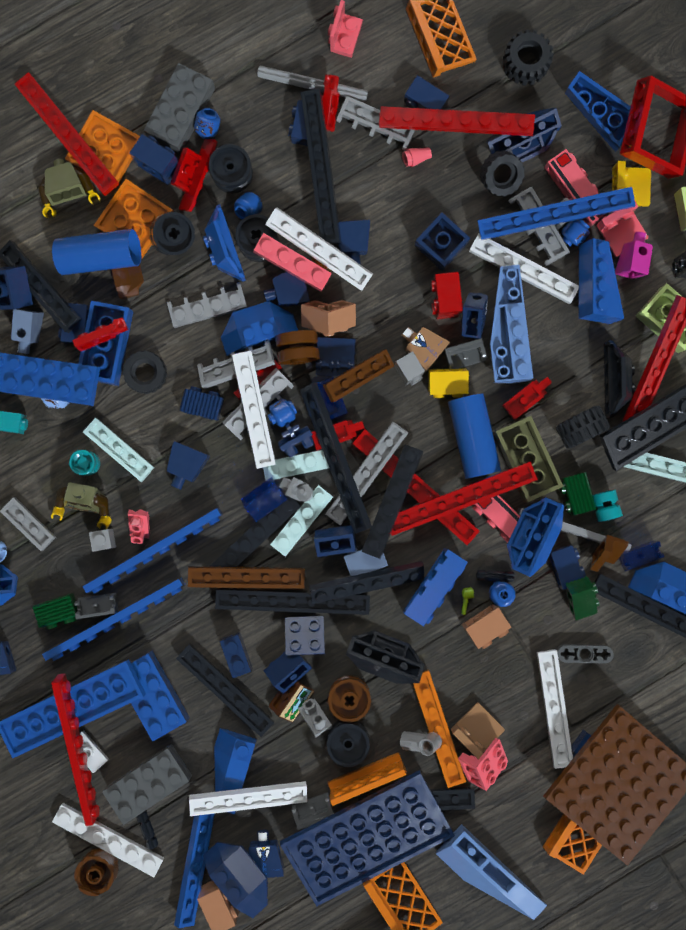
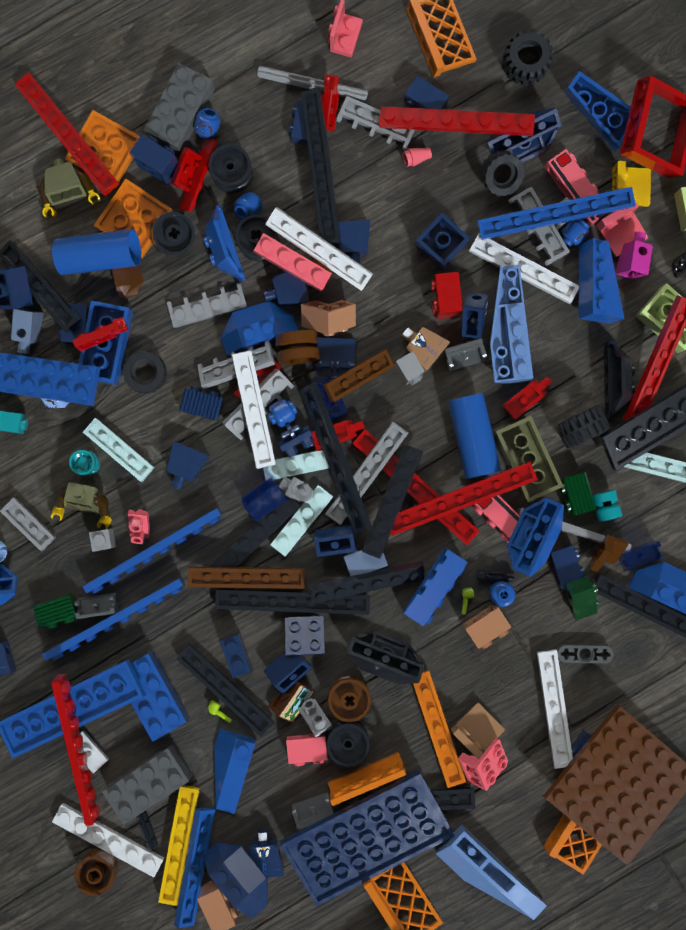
white plate [189,781,307,816] -> none
light grey piece [400,731,442,756] -> none
yellow brick [428,368,469,398] -> none
none -> yellow plate [158,785,200,906]
none -> lime hand [208,700,232,723]
none -> coral brick [286,732,328,766]

